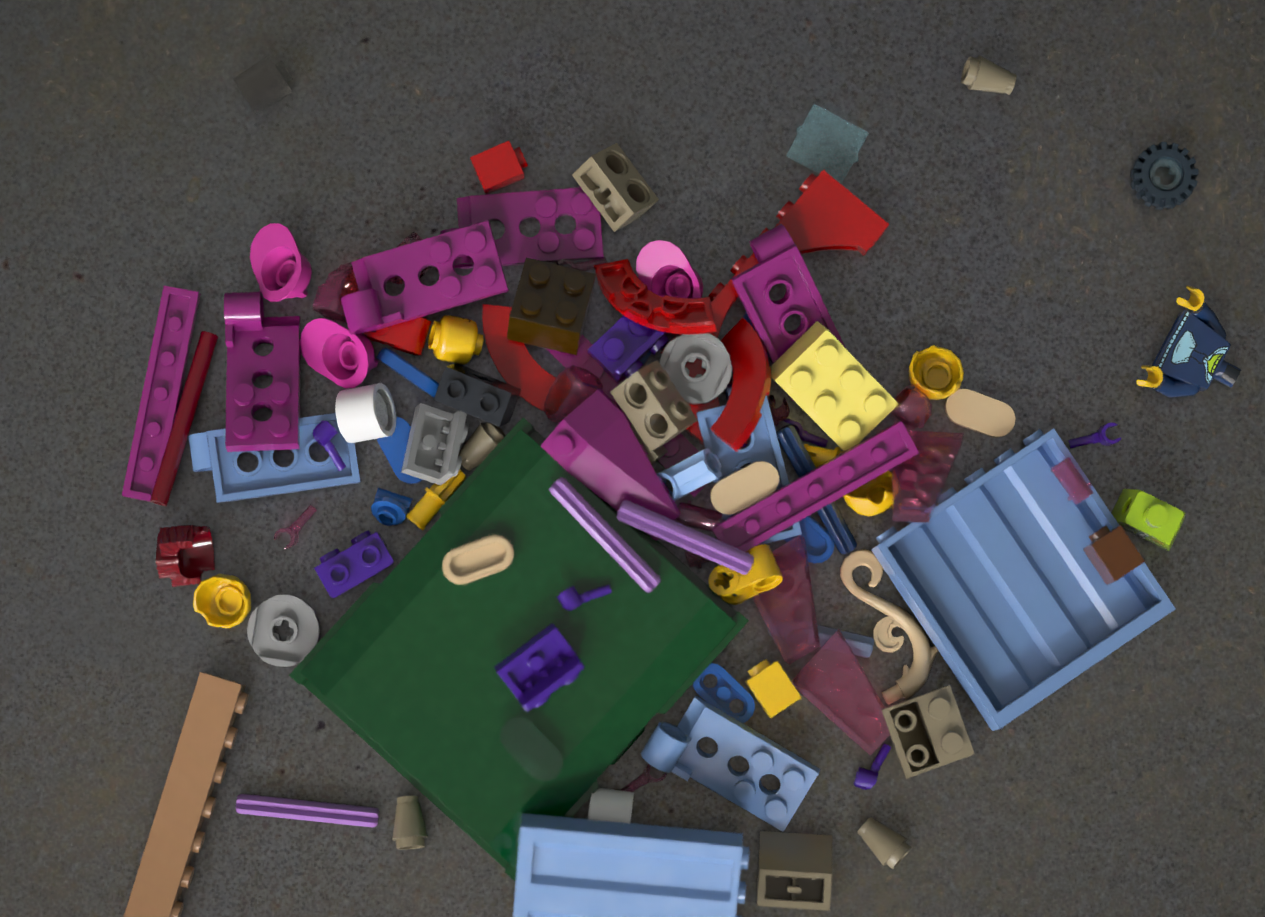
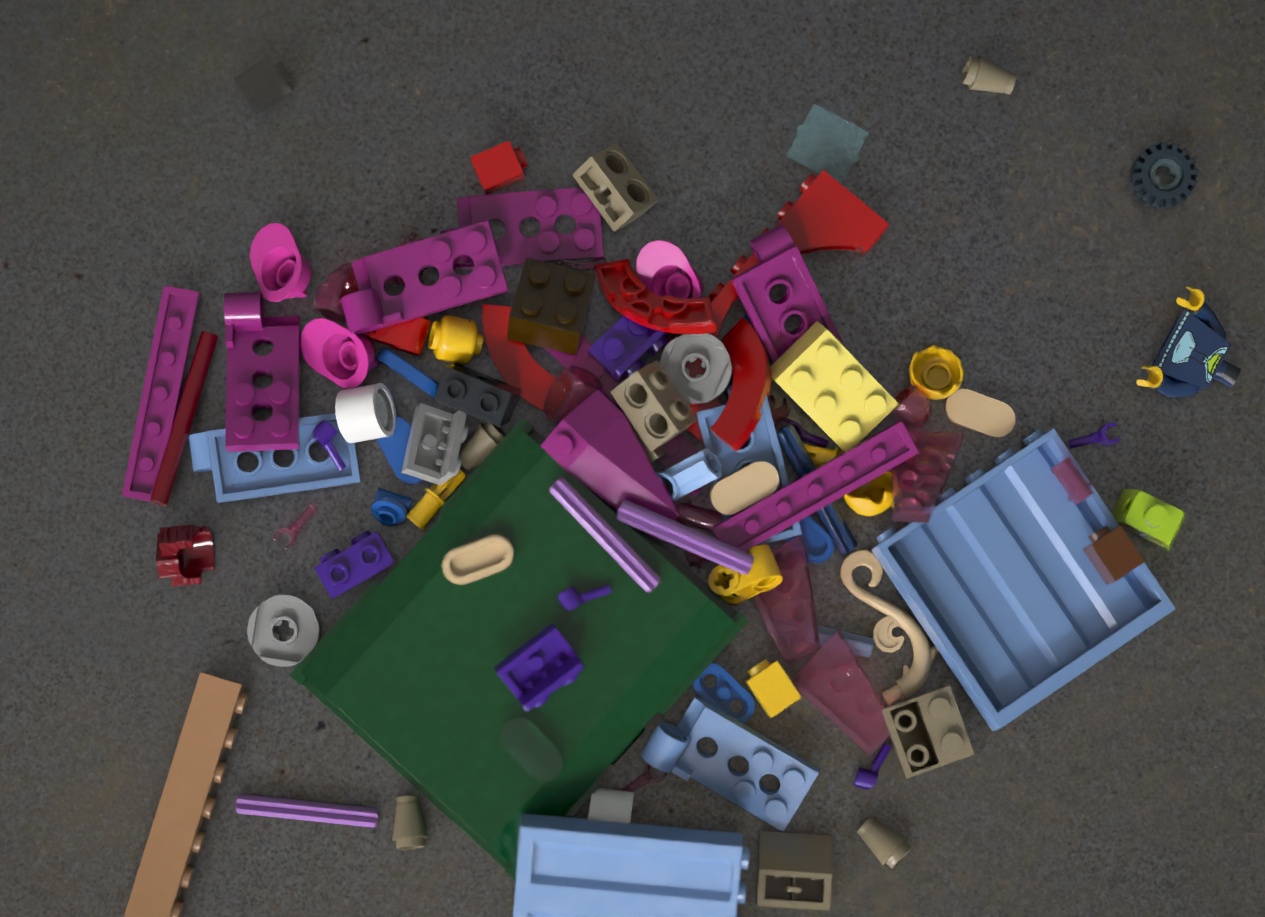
yellow hair [193,573,251,628] -> none

